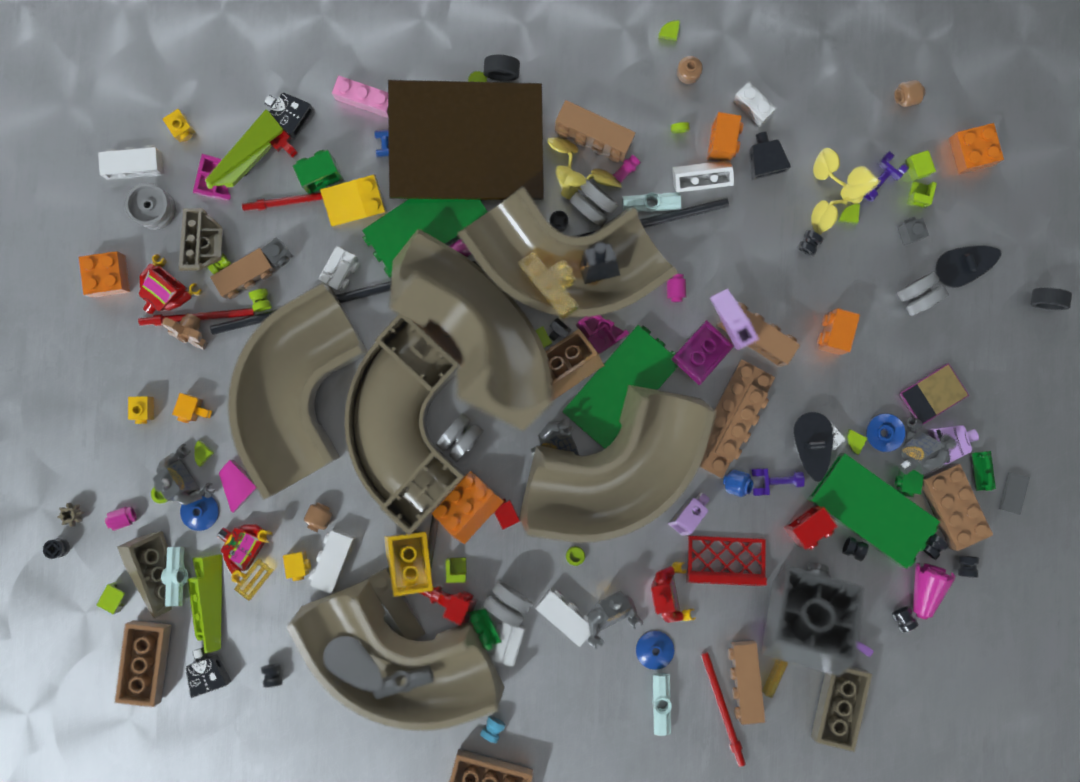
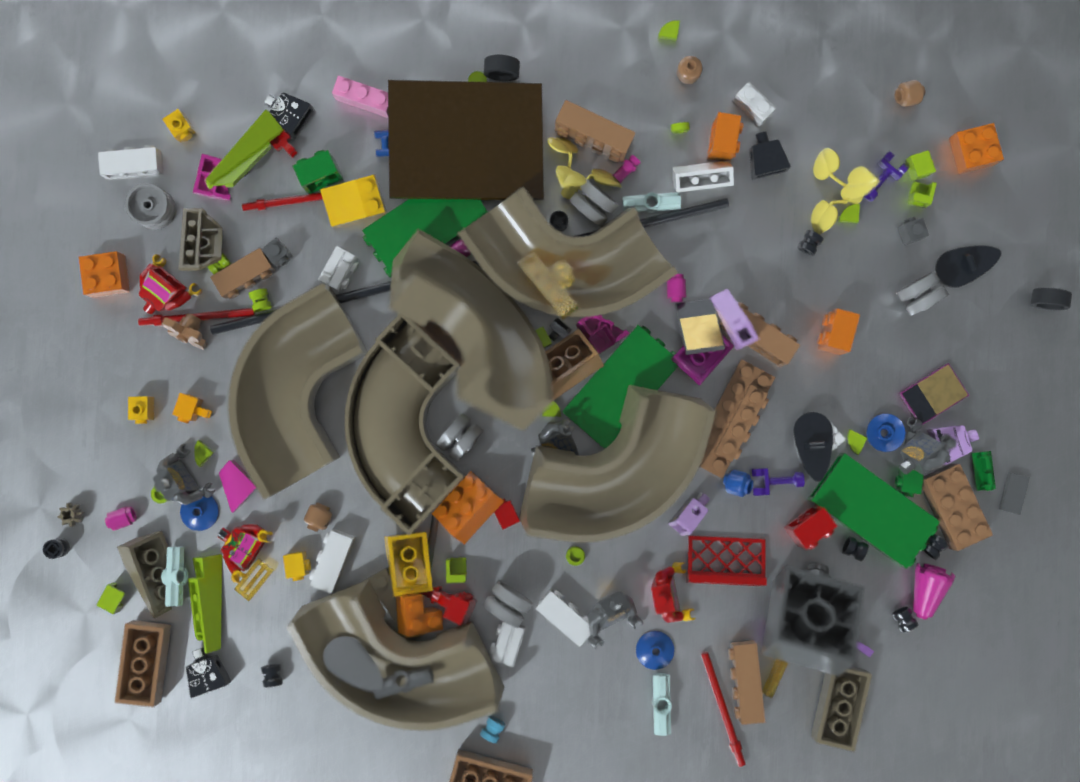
green hinge [469,608,502,651] -> none
black torso [579,243,620,284] -> none
black wheel [958,556,979,577] -> none
none -> orange brick [396,593,443,637]
none -> lime tile [542,401,561,417]
none -> tile [675,299,725,355]

